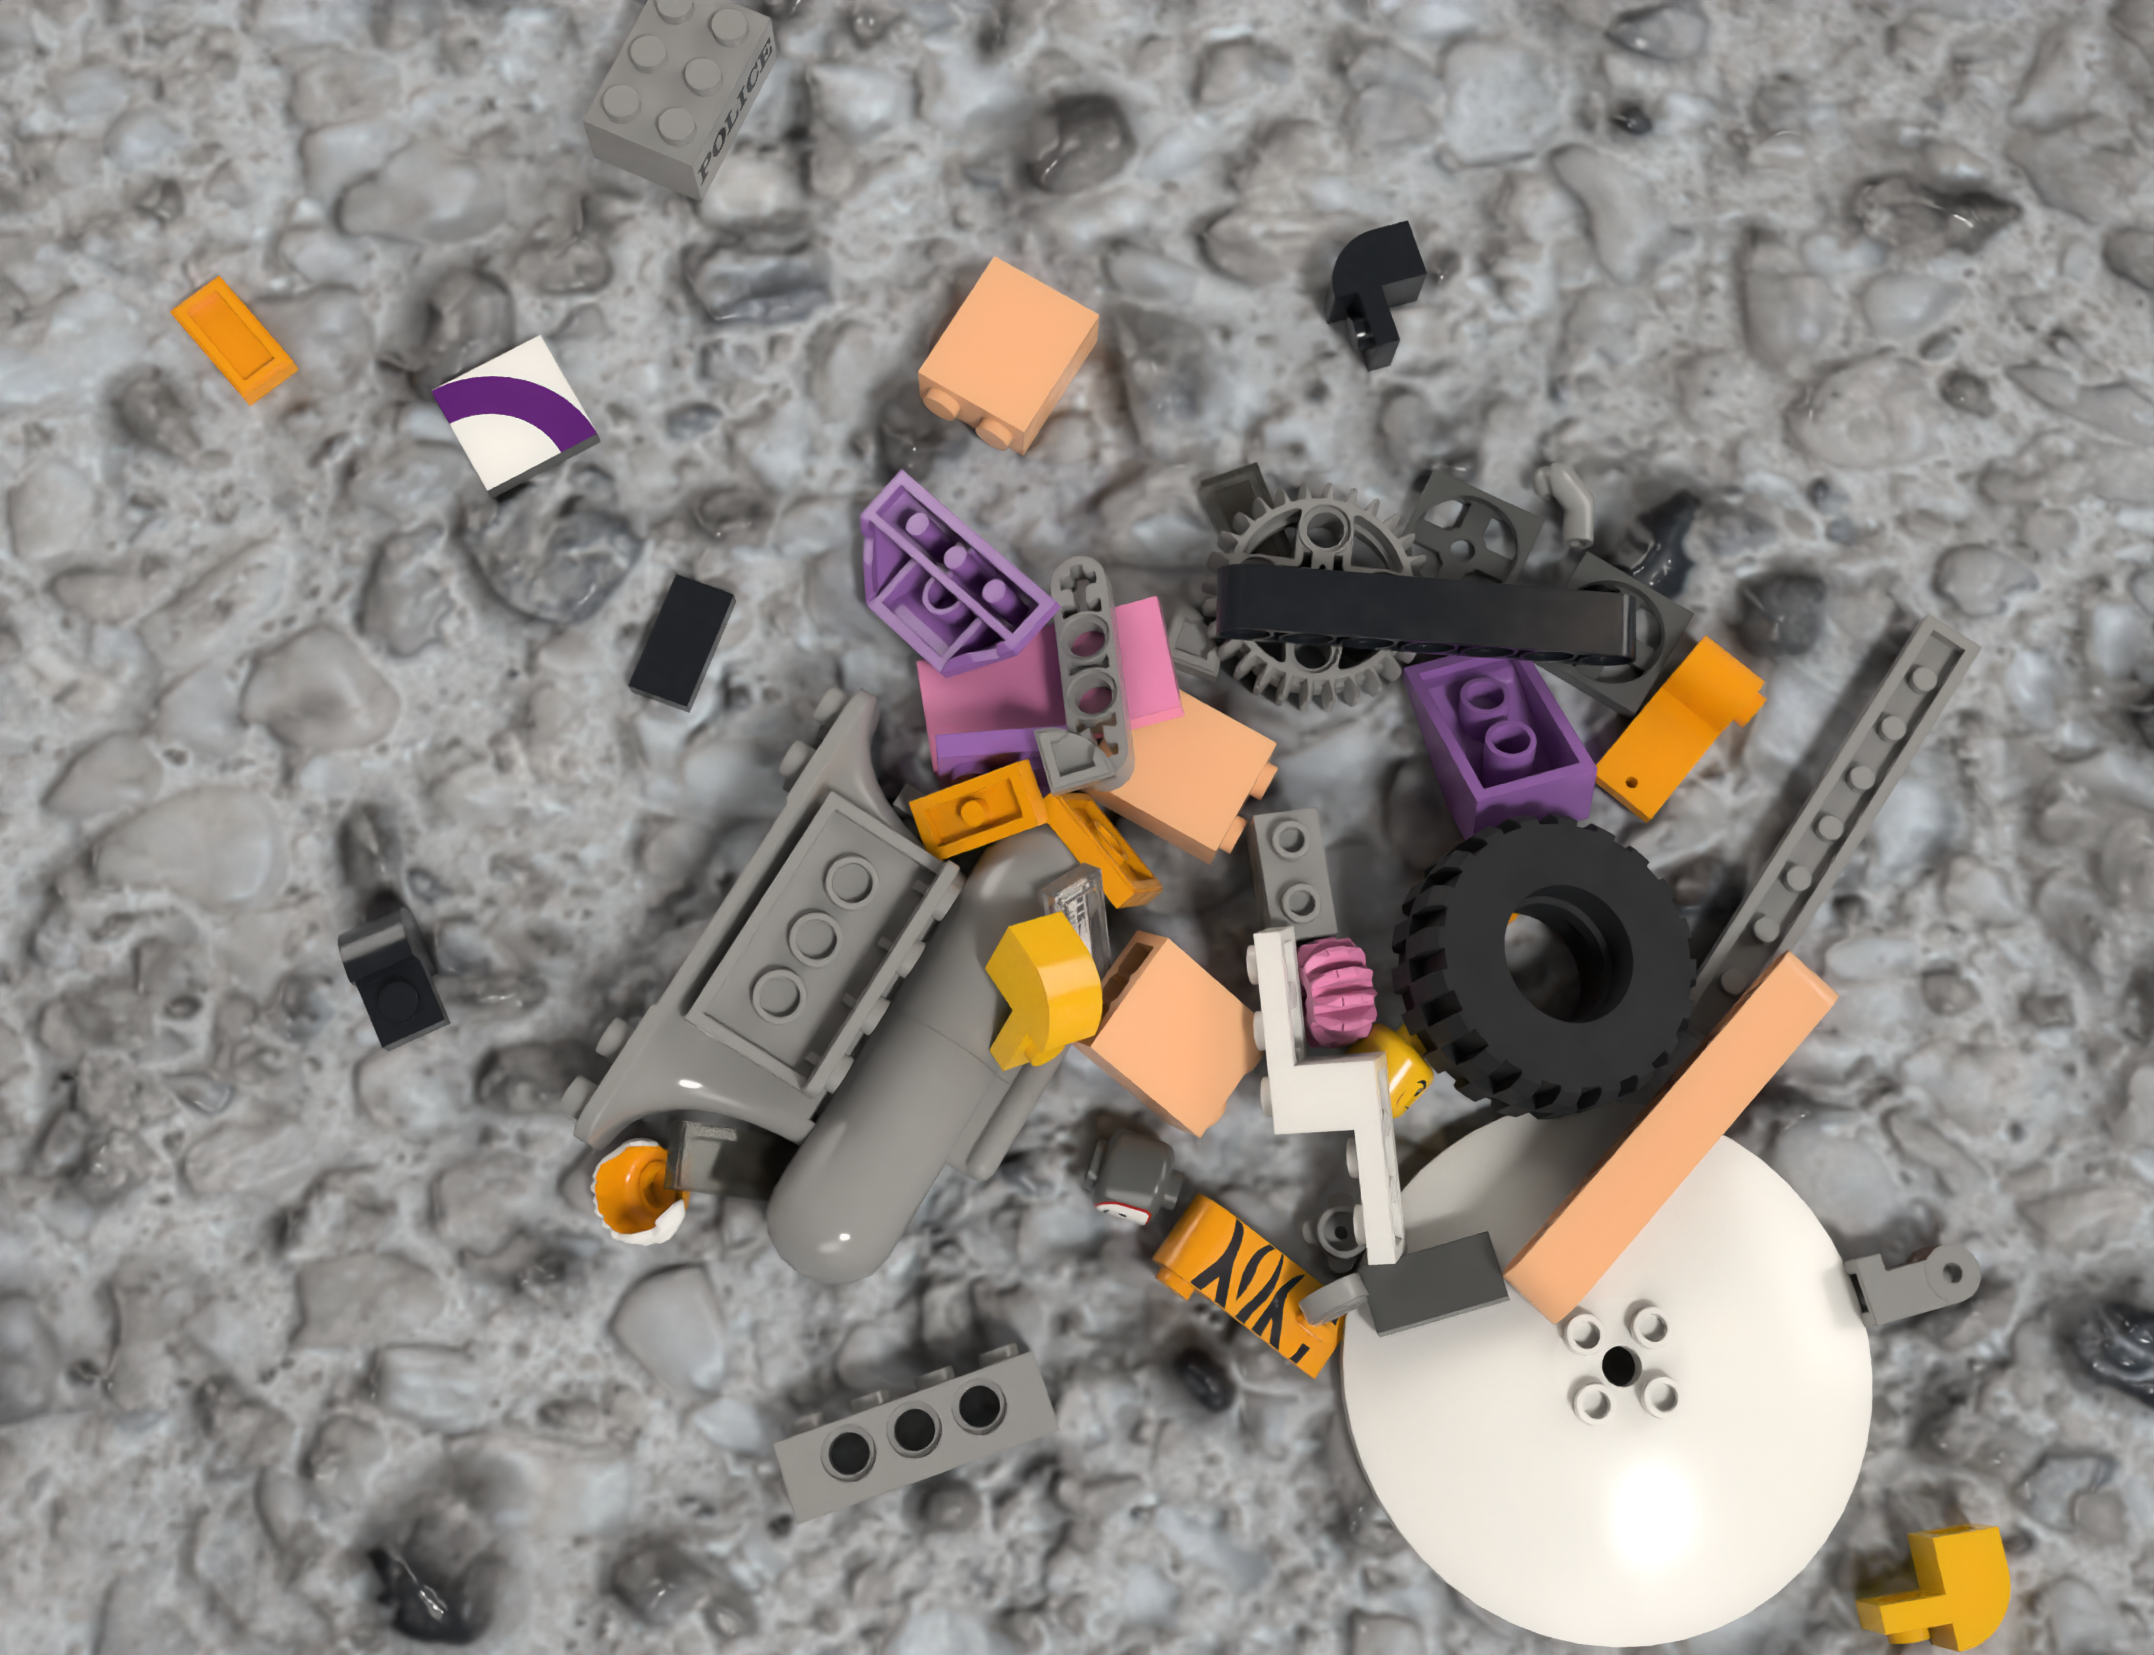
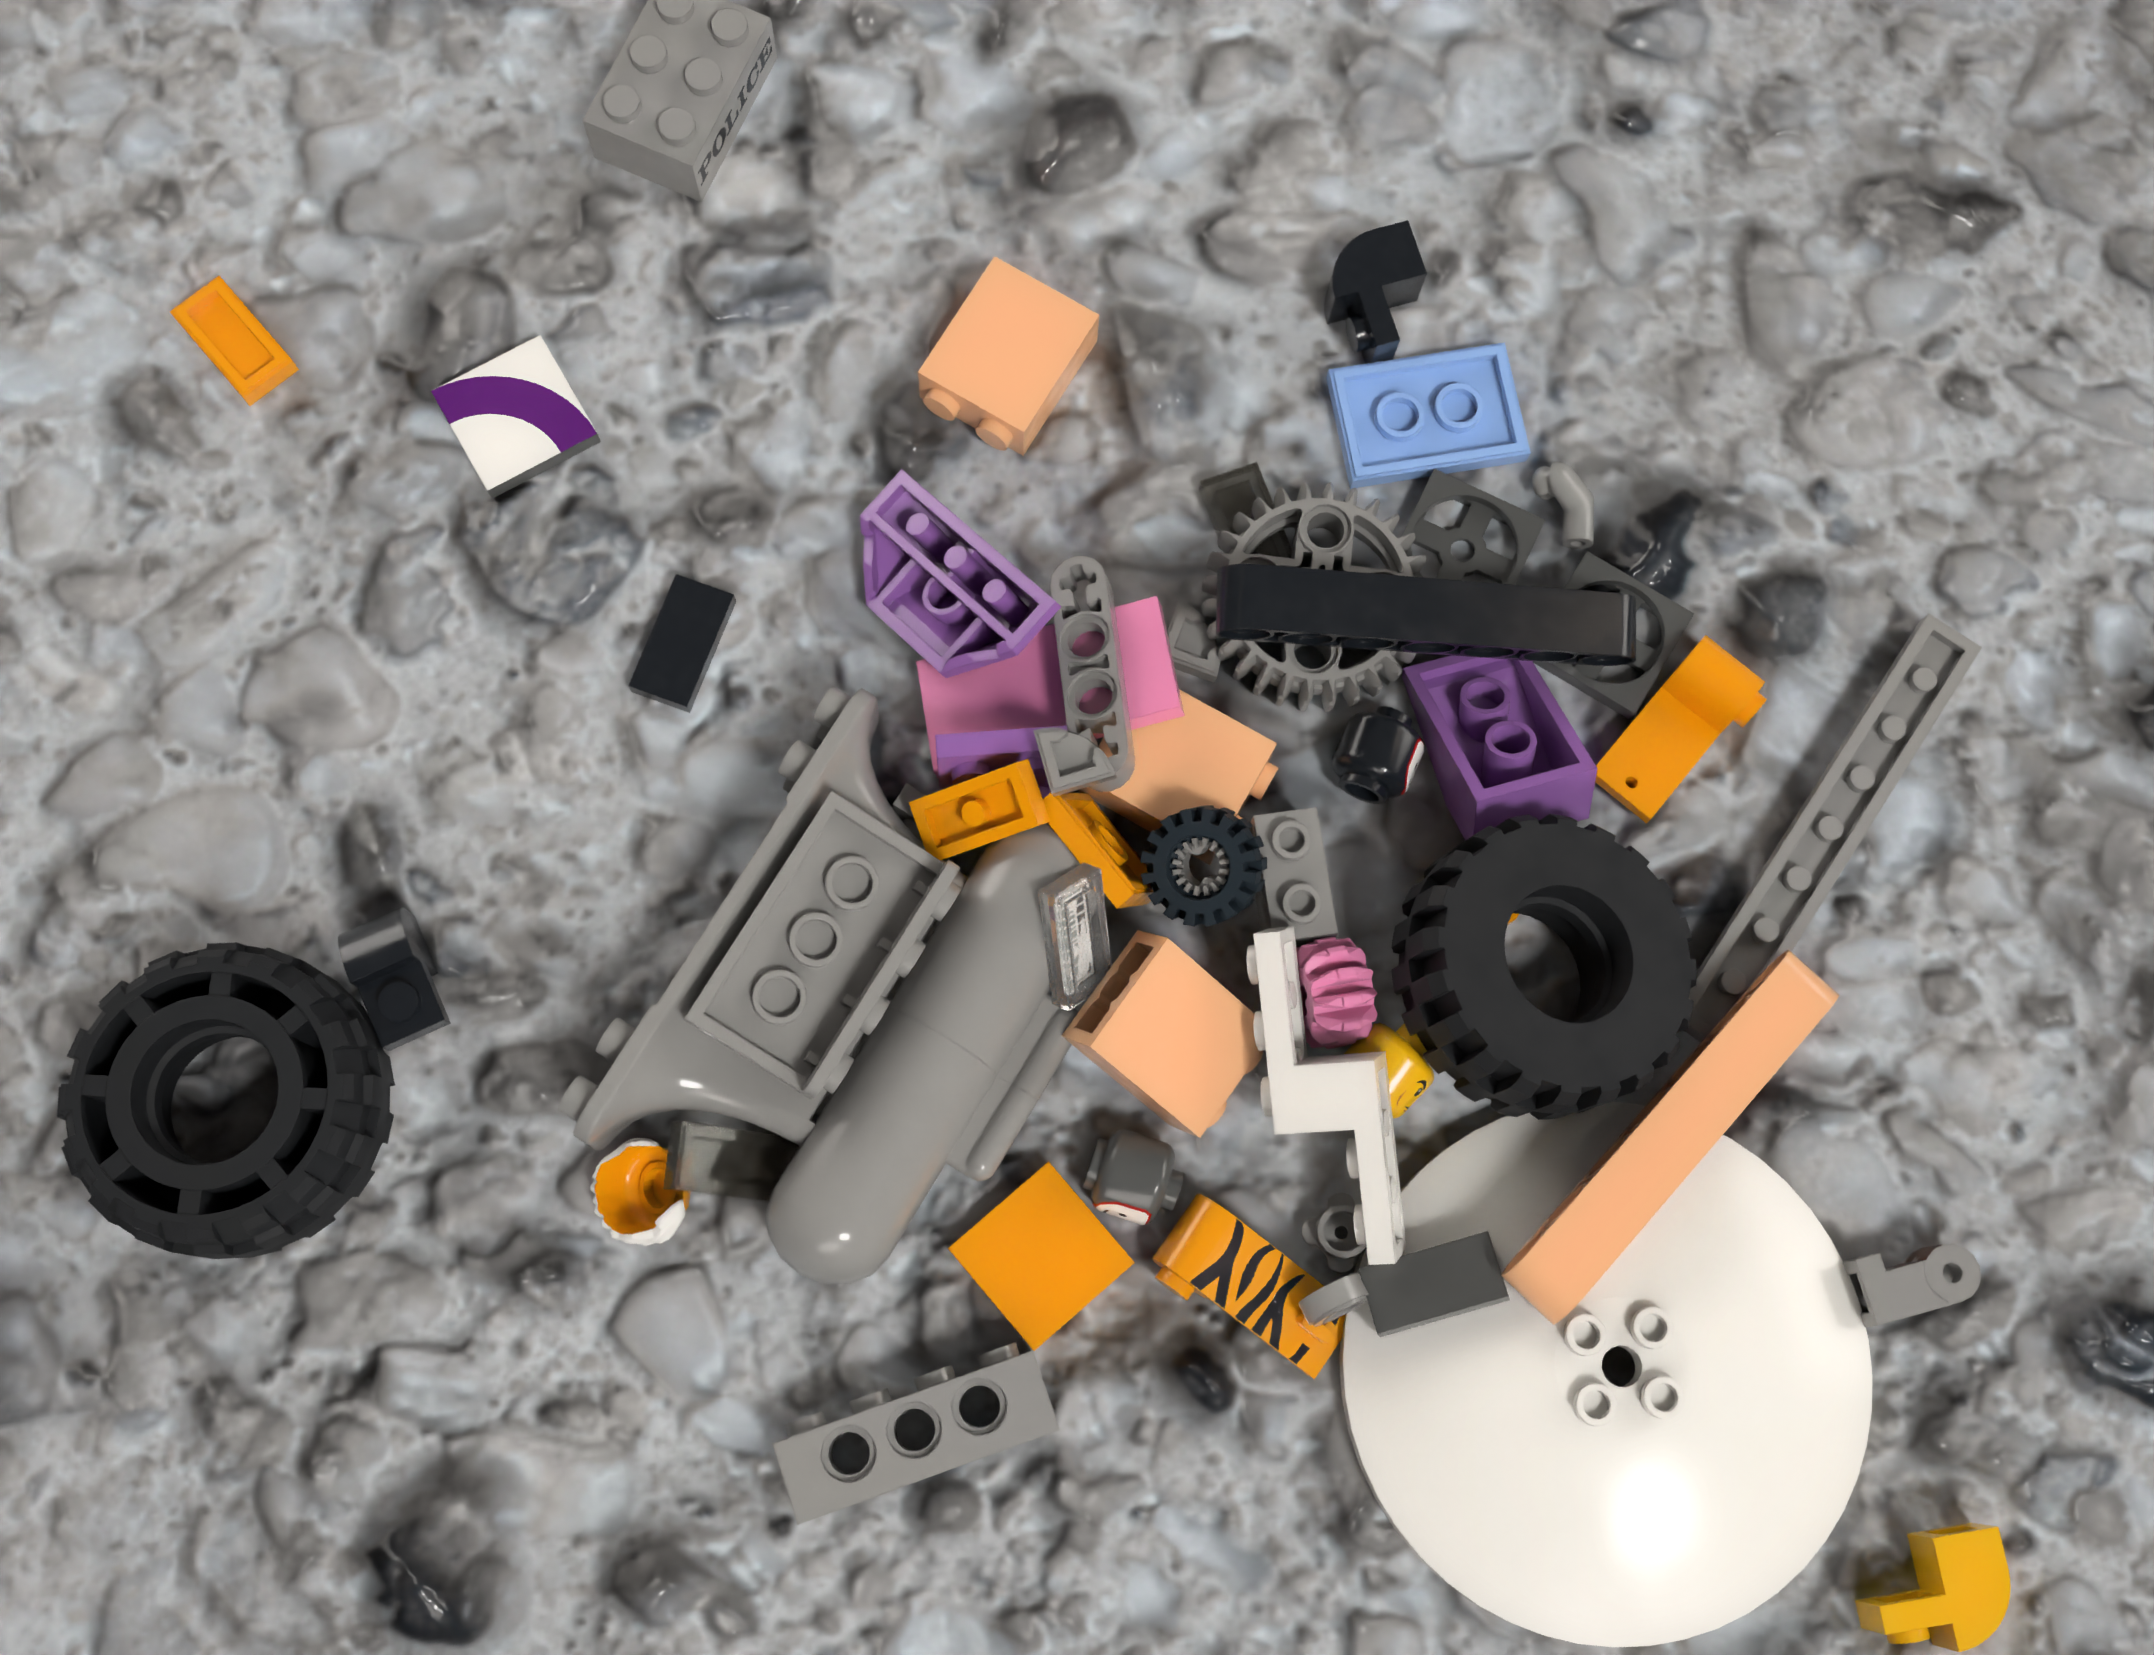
yellow brick [985,911,1102,1071] -> none
none -> black tyre [57,942,395,1259]
none -> light orange tile [948,1161,1135,1351]
none -> black bush [1141,805,1267,927]
none -> light blue tile [1326,342,1531,489]
none -> black head [1332,706,1424,804]

